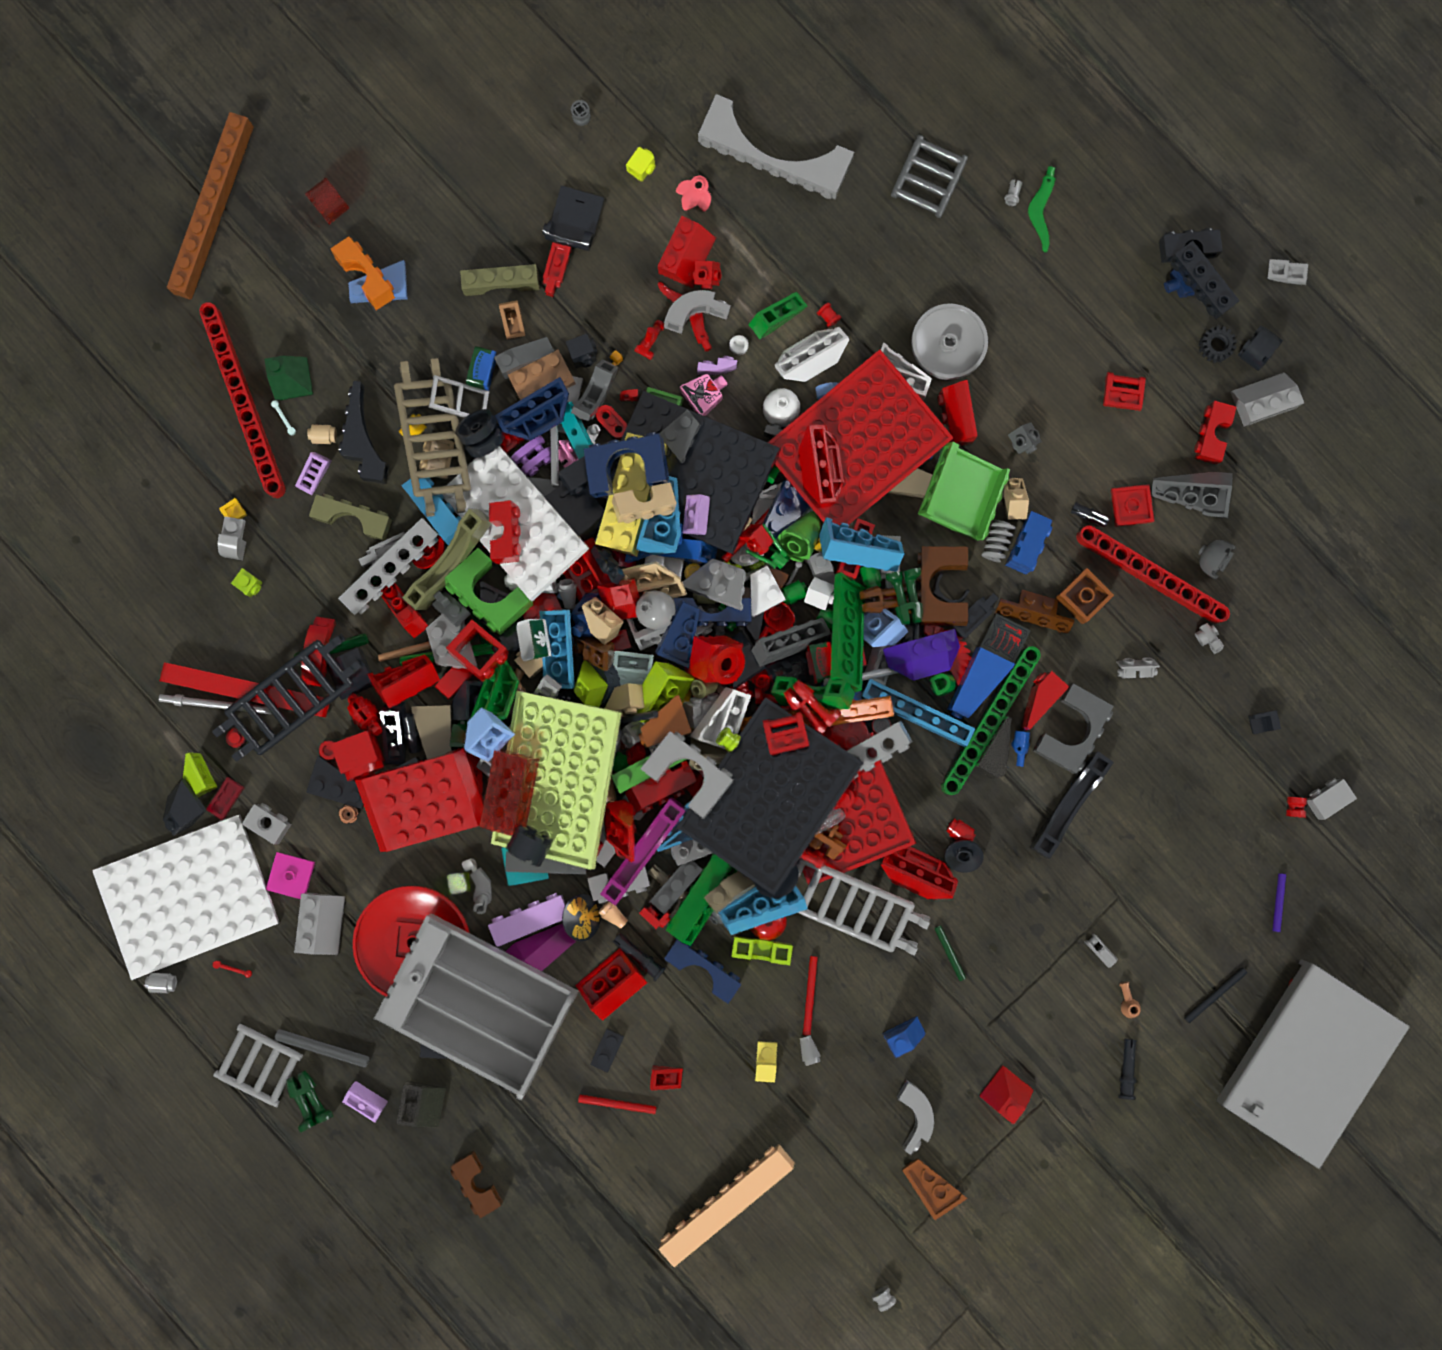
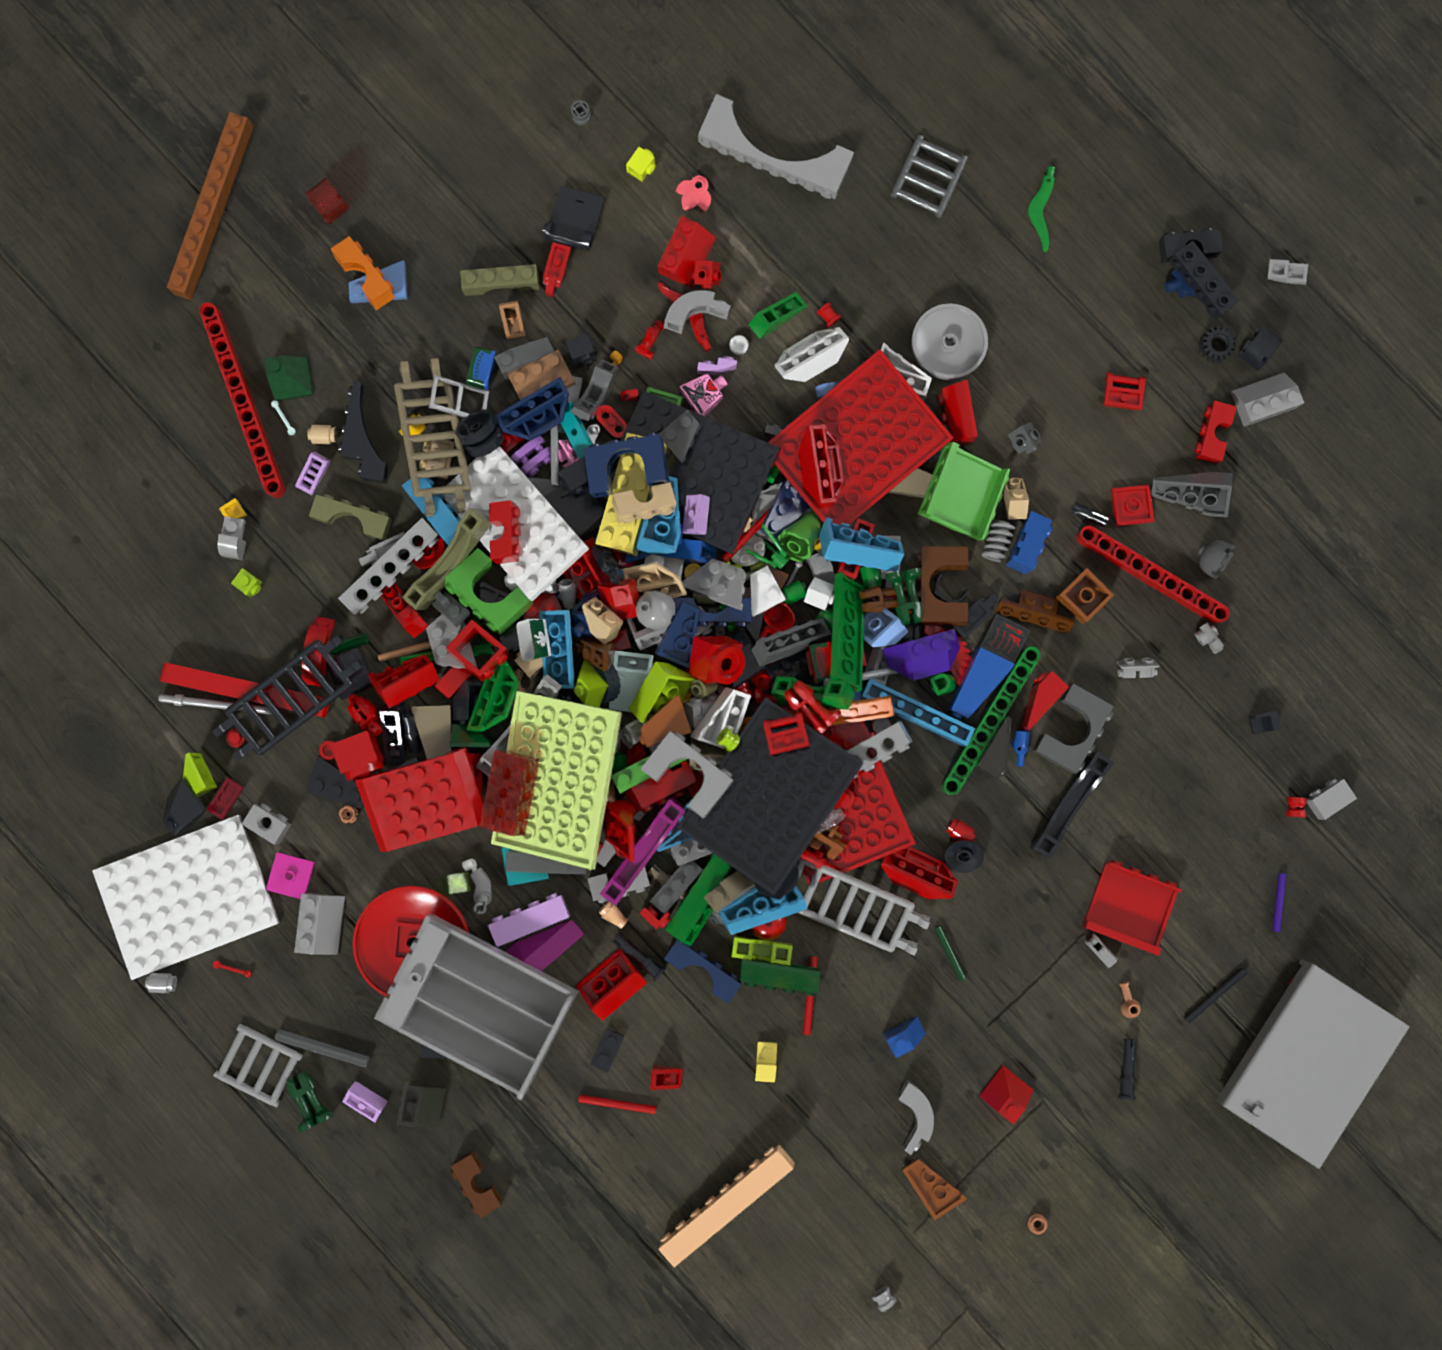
light blue slope [464,708,515,762] -> none
black brick [506,825,553,867] -> none
shield [562,894,601,941] -> none
tan slope [605,683,644,717] -> none
black bar [620,710,658,724] -> none
red brick [739,524,774,555] -> none
white cylinder [763,388,800,427] -> none
light grey cone [800,1035,821,1066] -> none
light grey pin [1004,180,1022,206] -> none
none -> dark green slope [741,959,822,996]
none -> nougat plate [1027,1214,1047,1234]
none -> red panel [1082,860,1182,956]

